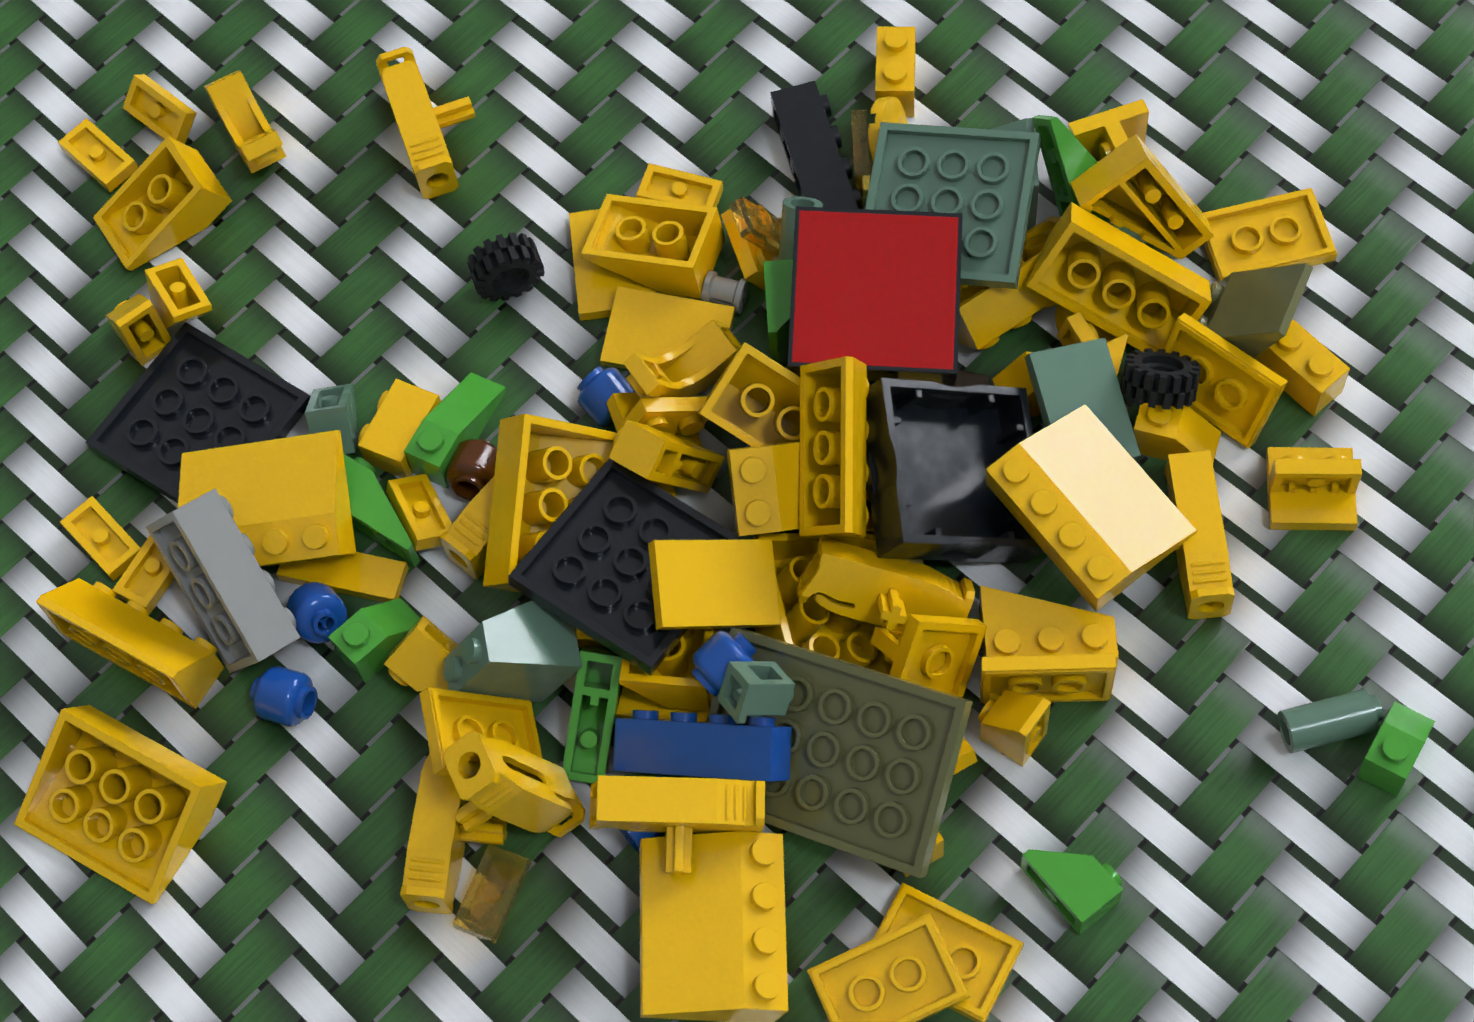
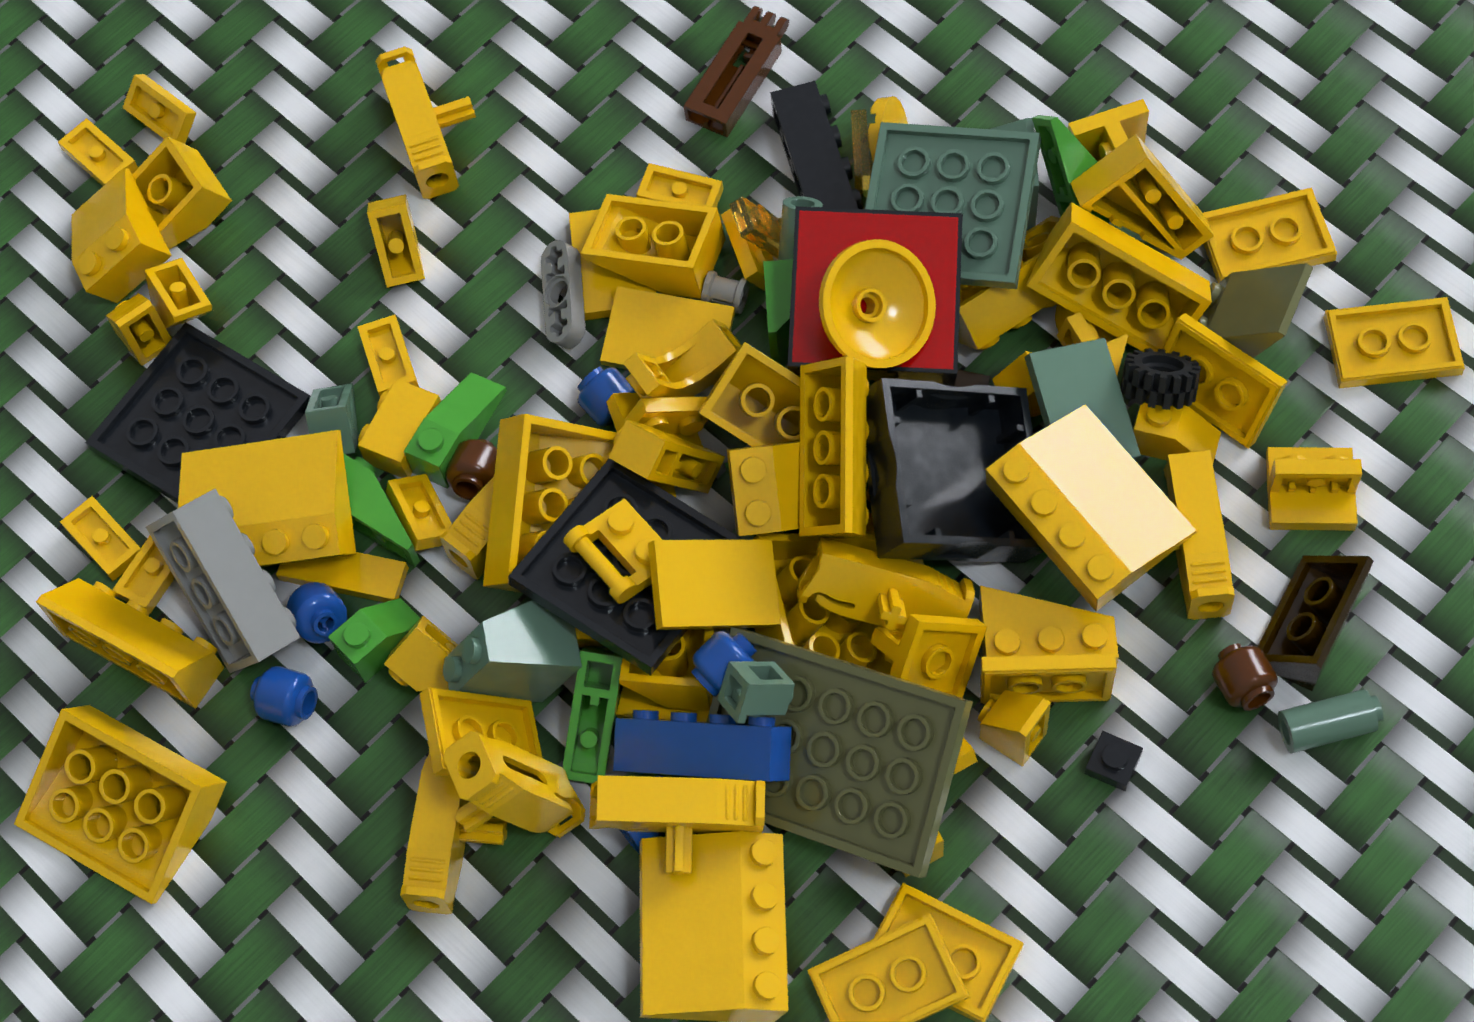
yellow arch [204,70,287,173] -> none
clear yellow plate [452,844,531,944] -> none
black tyre [467,232,545,301] -> none
yellow brick [875,27,916,117] -> none
bright green slope [1020,849,1123,935] -> none
yellow brick [1255,318,1350,417] -> none
bright green slope [1356,701,1435,797] -> none
none -> yellow slope [71,167,172,304]
none -> yellow plate [358,314,419,397]
none -> yellow slope [367,194,425,288]
none -> light grey beam [541,240,585,349]
none -> yellow plate [563,498,662,604]
none -> reddish brown hinge [684,6,789,138]
none -> yellow dish [819,239,936,369]
none -> black plate [1085,731,1143,791]
none -> reddish brown head [1212,643,1278,711]
none -> dark brown slope [1258,555,1374,691]
none -> yellow tile [1323,297,1465,388]

